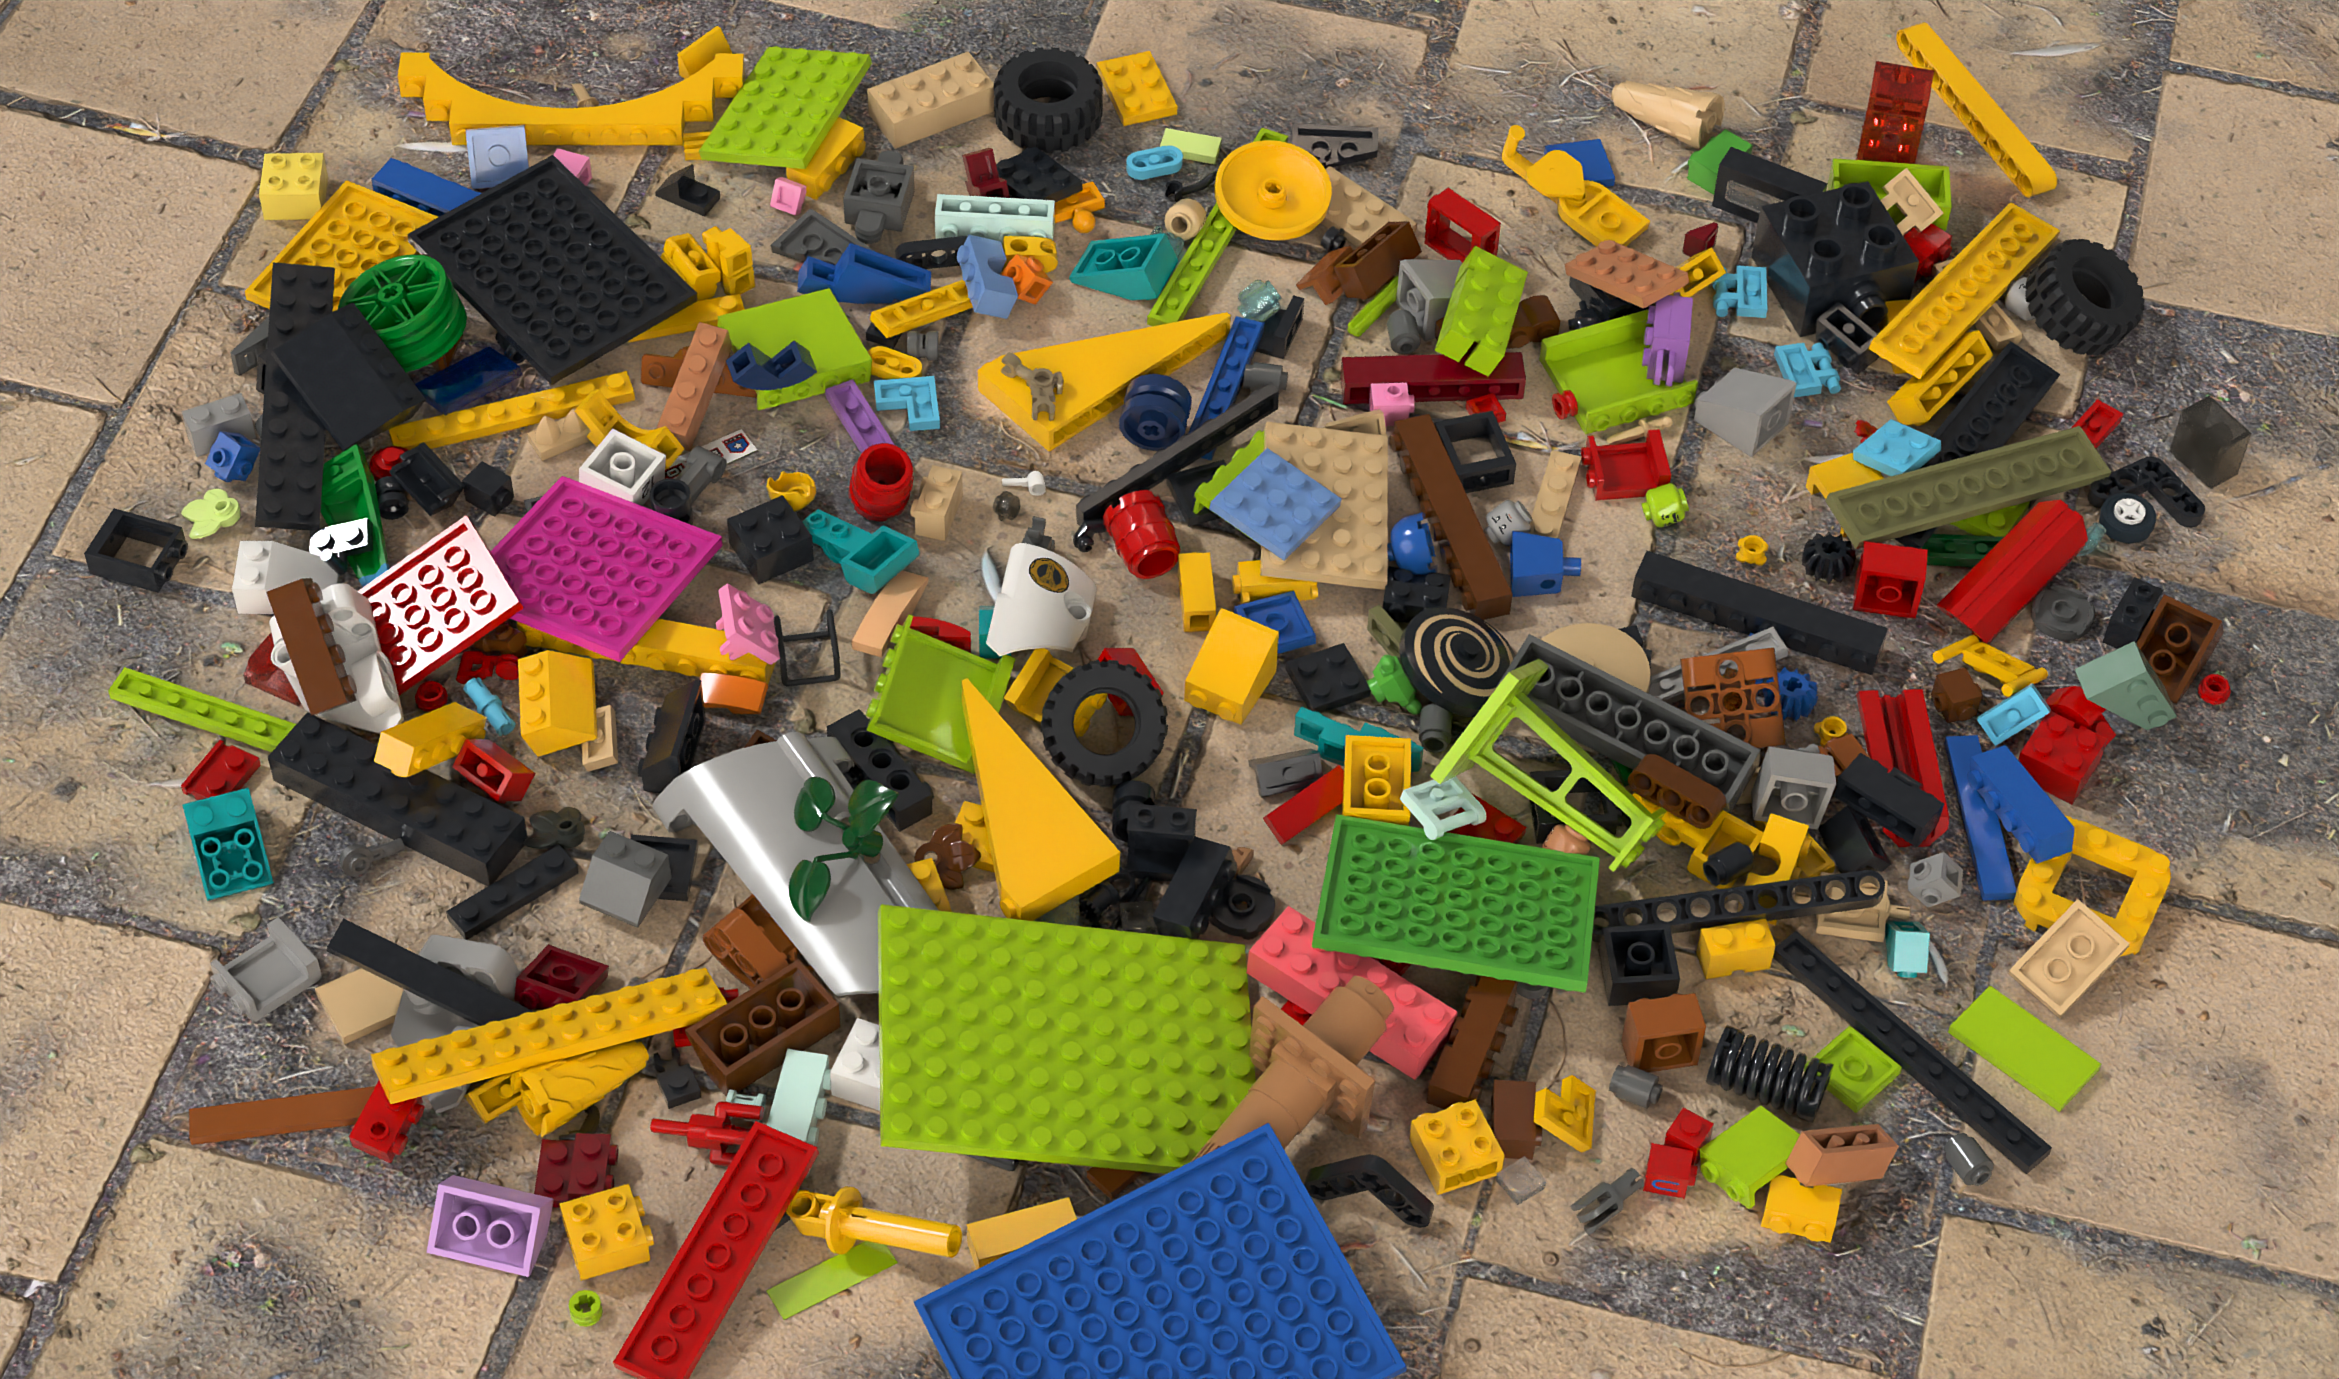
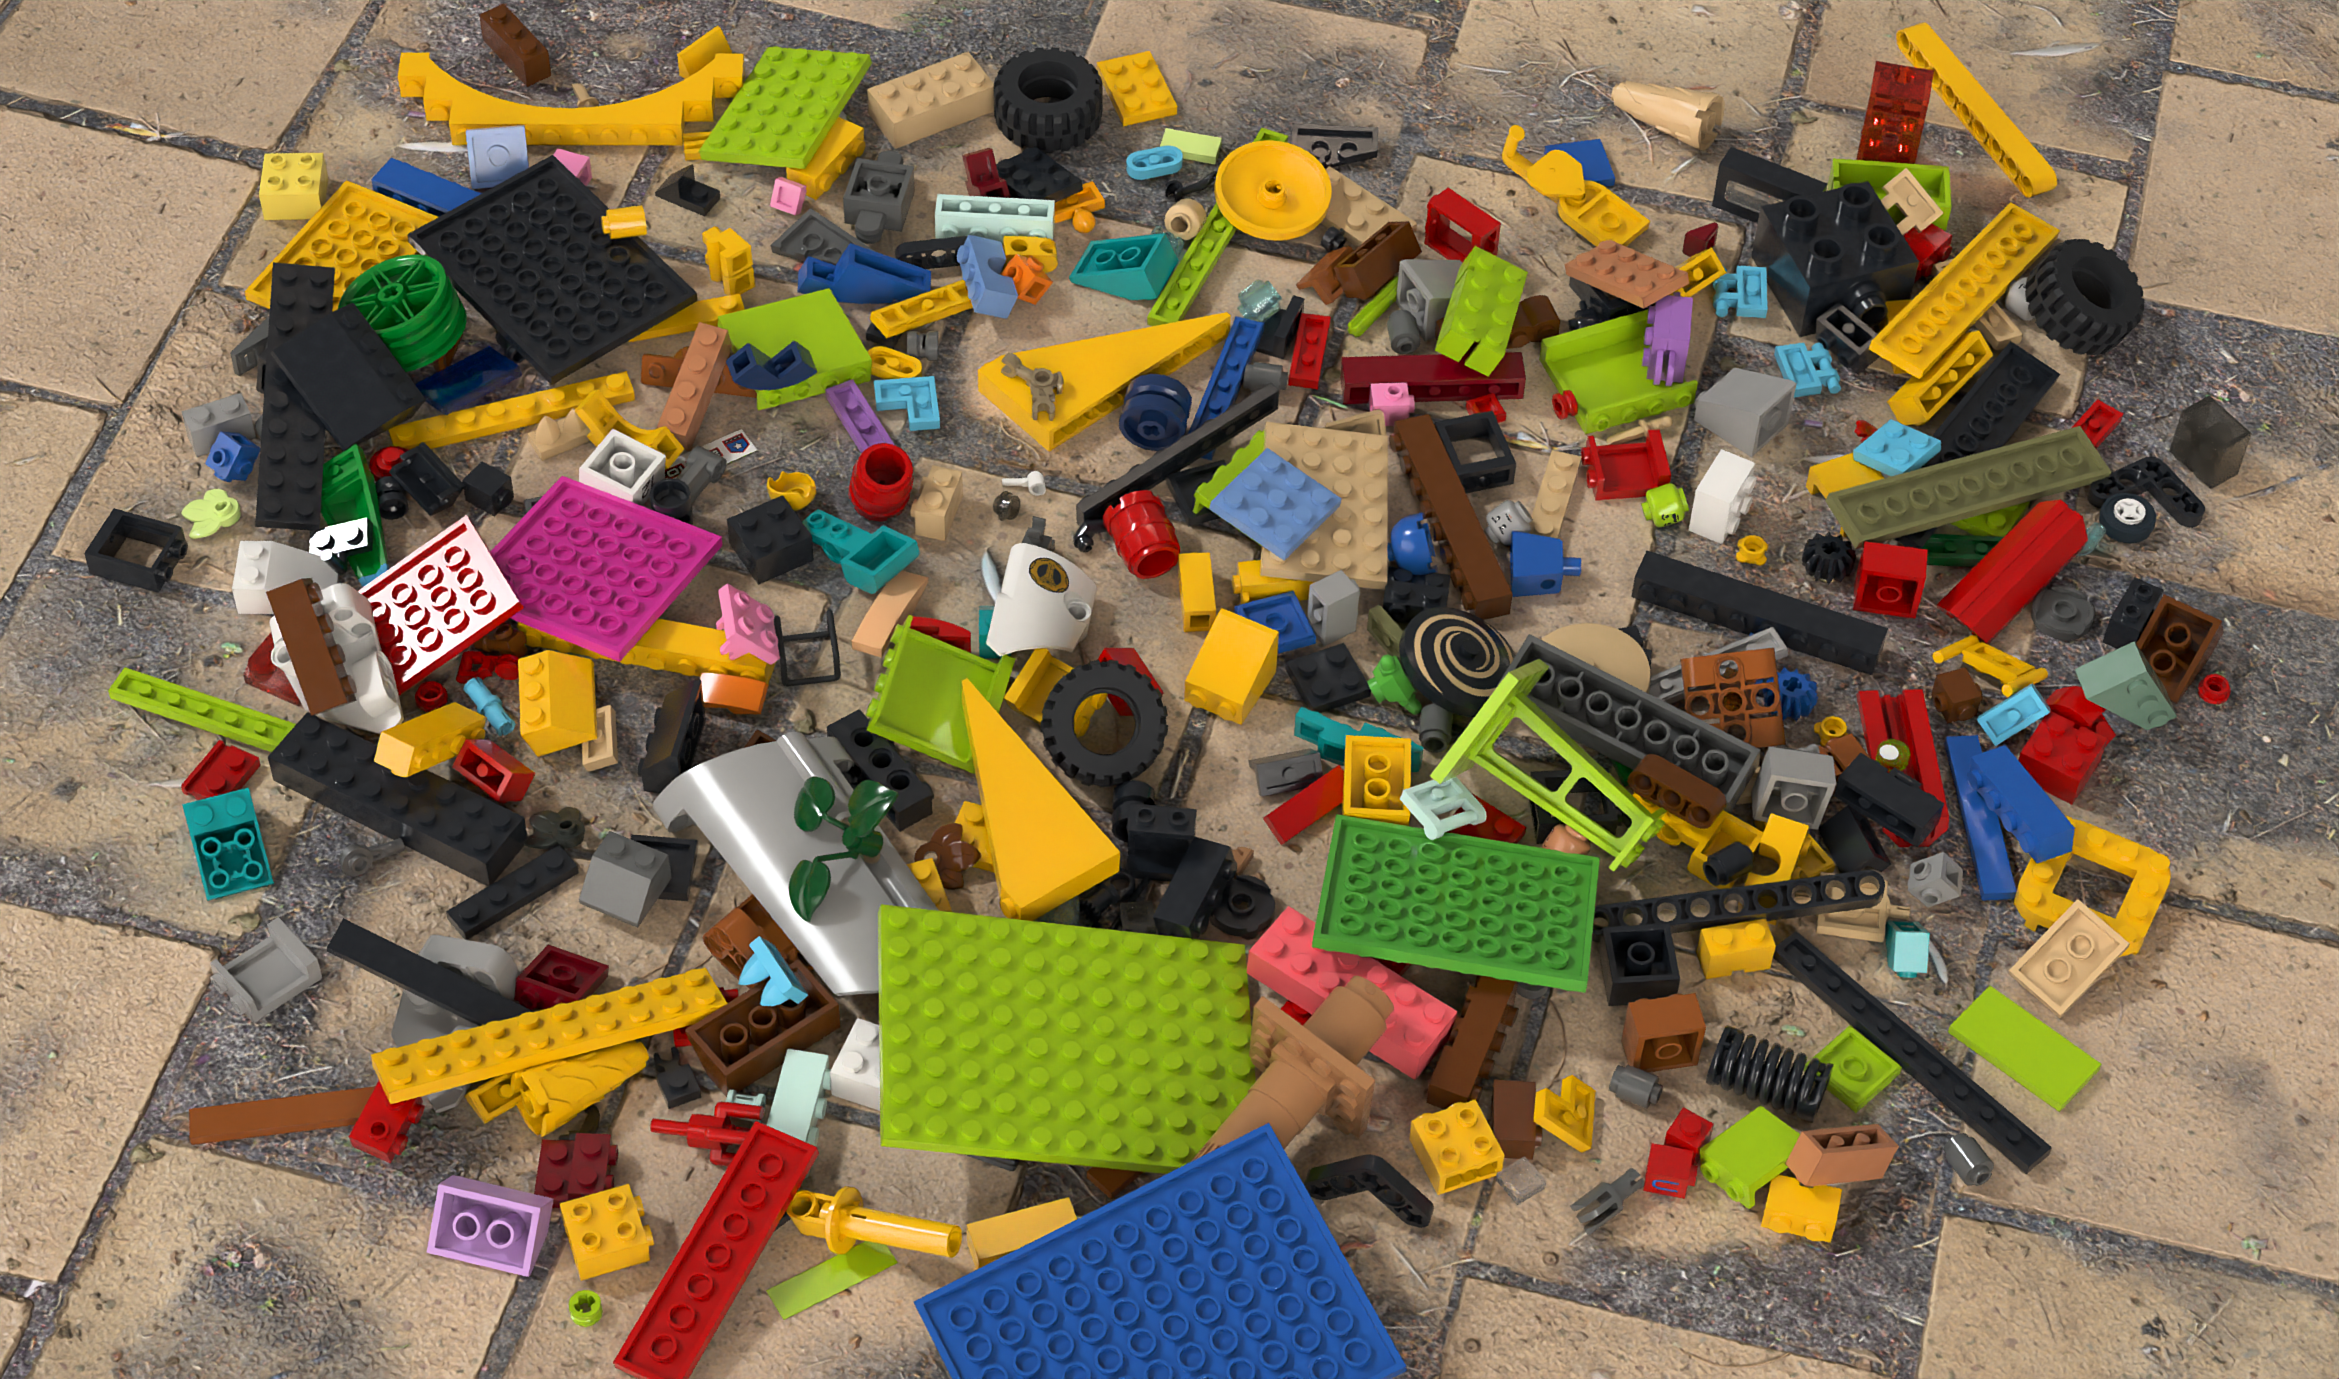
tan tile [315,947,412,1045] -> none
yellow brick [661,233,722,301] -> none
bright green brick [1687,129,1753,195] -> none
none -> reddish brown brick [479,3,551,87]
none -> yellow brick [601,205,647,239]
none -> medium azure tile [738,936,808,1006]
none -> red plate [1288,313,1331,390]
none -> light grey brick [1307,570,1360,646]
none -> white brick [1688,449,1757,544]
none -> clear neon green tile [1876,739,1910,772]

